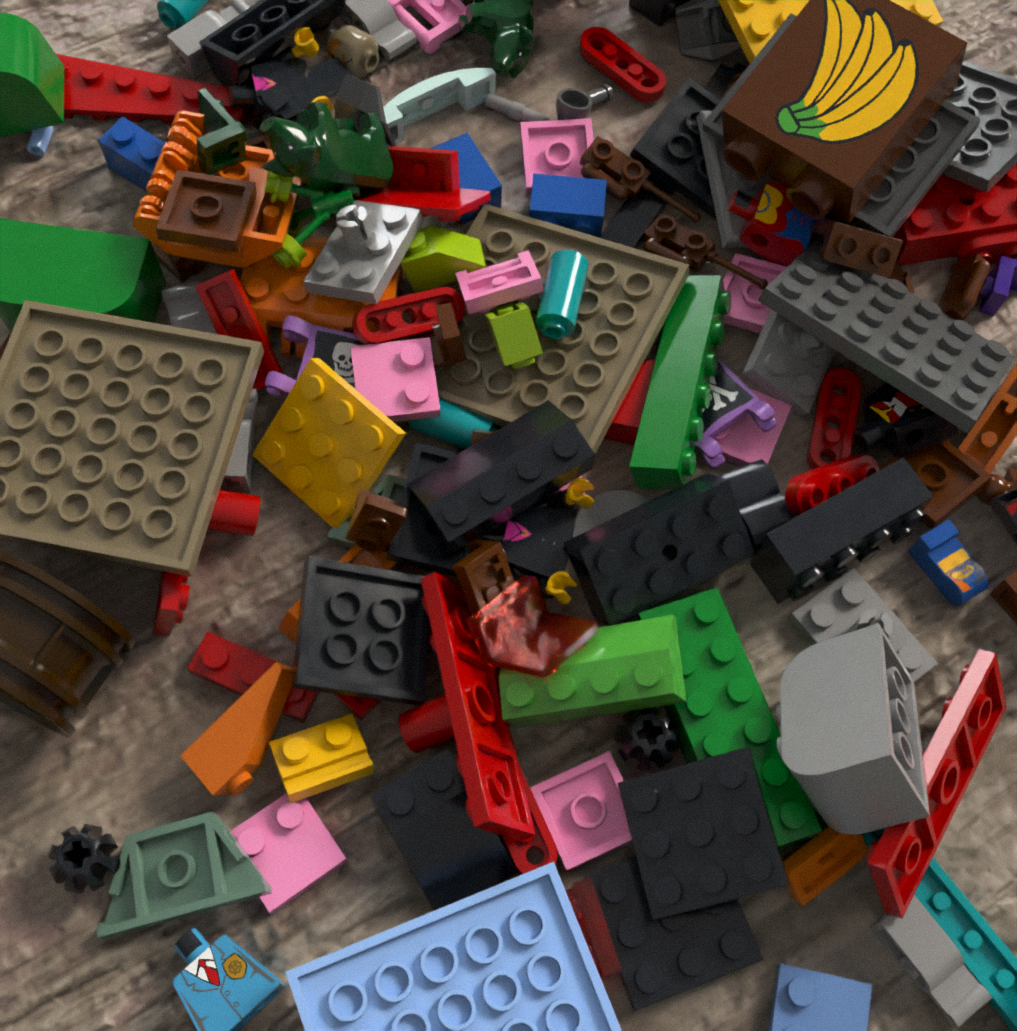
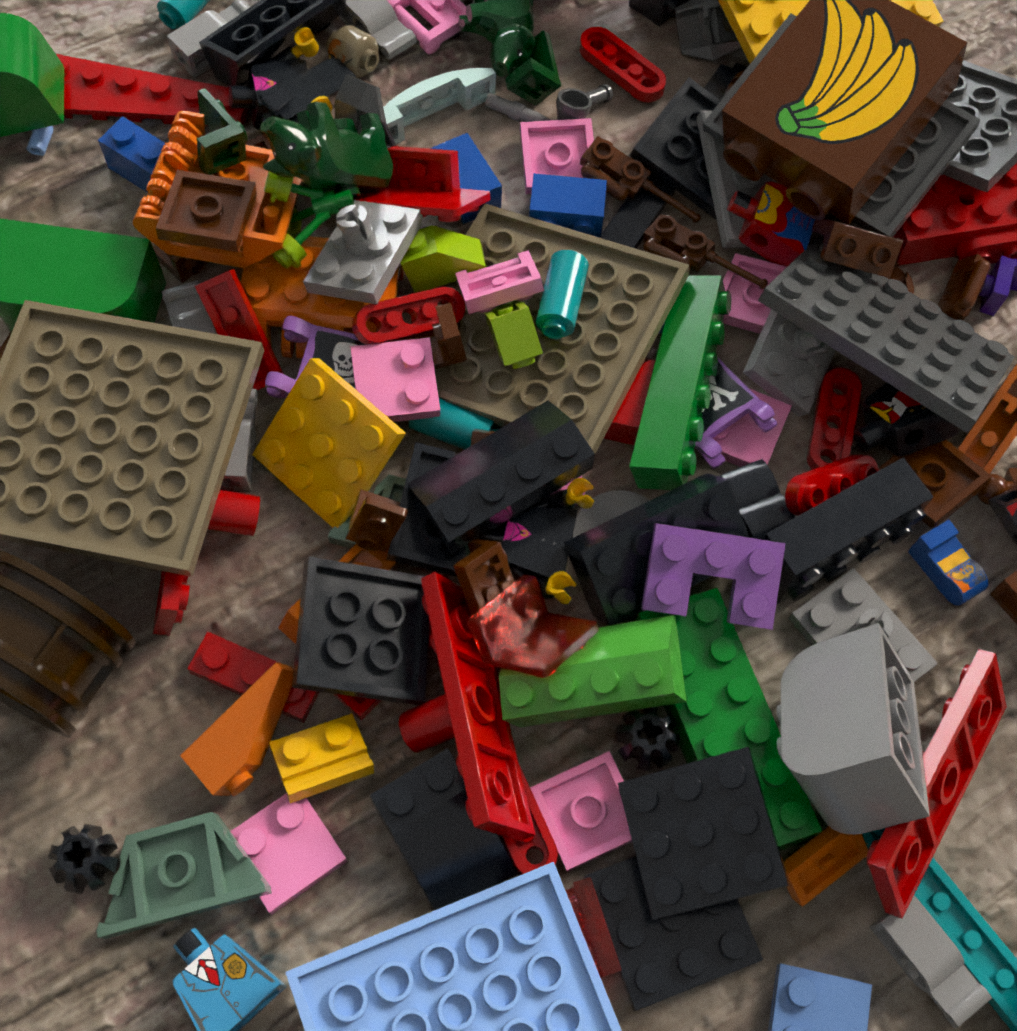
none -> dark green bracket [505,30,561,106]
none -> medium lavender plate [641,523,786,630]

